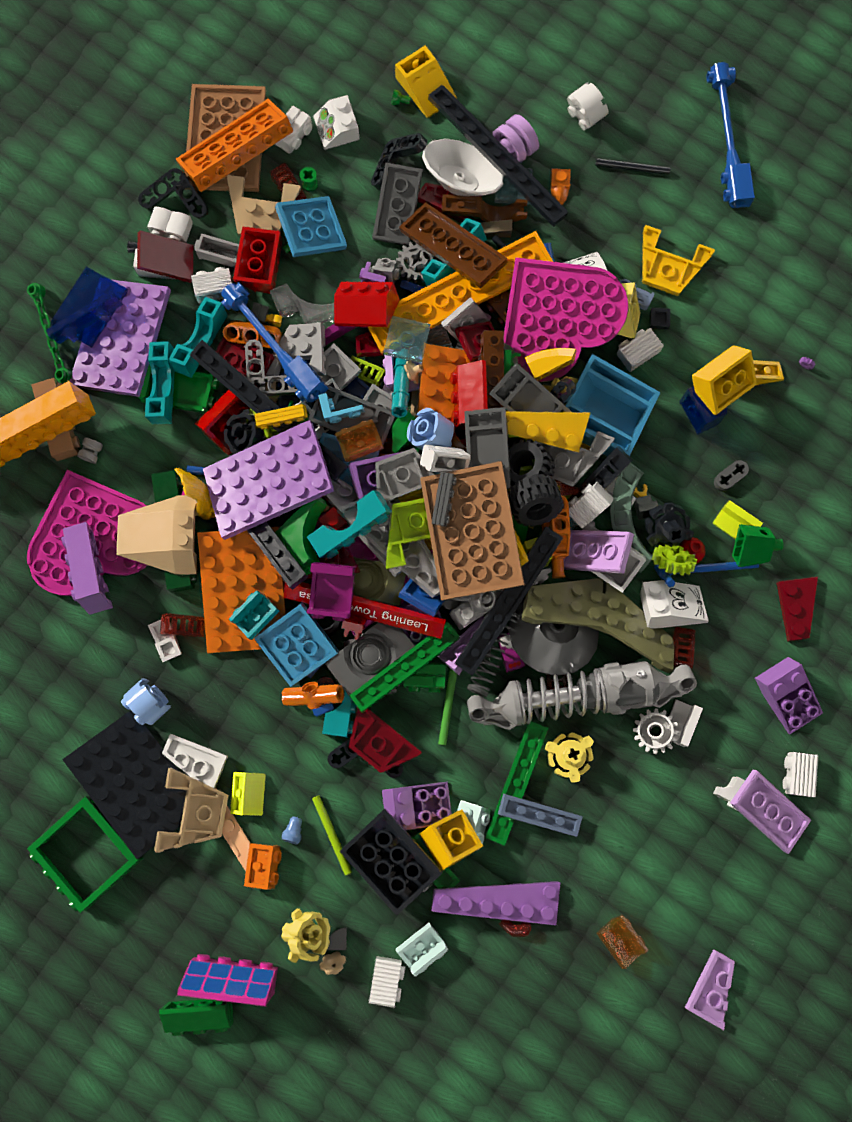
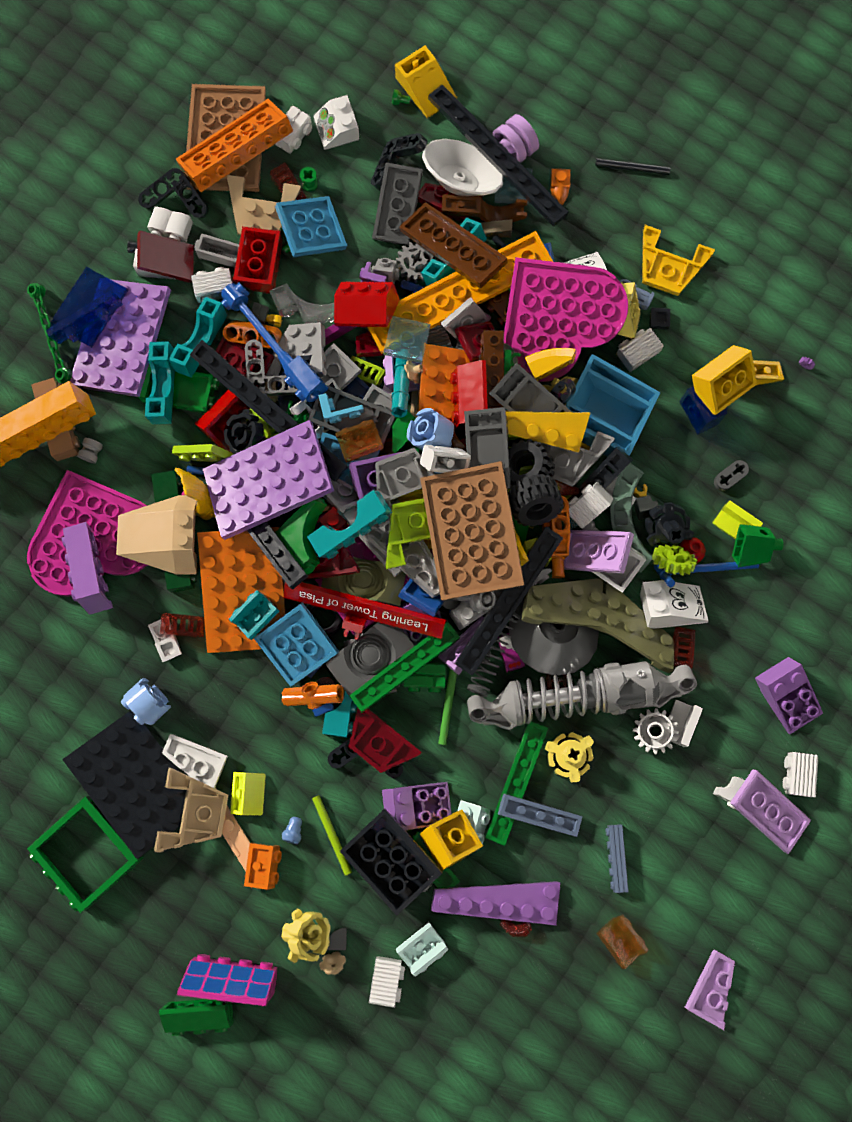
yellow piece [255,404,308,429] -> none
magenta panel [307,562,356,621] -> none
dark grey piece [431,472,457,527] -> none
white brick [567,82,608,130] -> none
blue bar [707,62,755,208] -> none
dark red wing [777,577,818,642] -> none
none -> lime wing [172,444,234,462]
none -> sand blue piece [605,824,628,893]

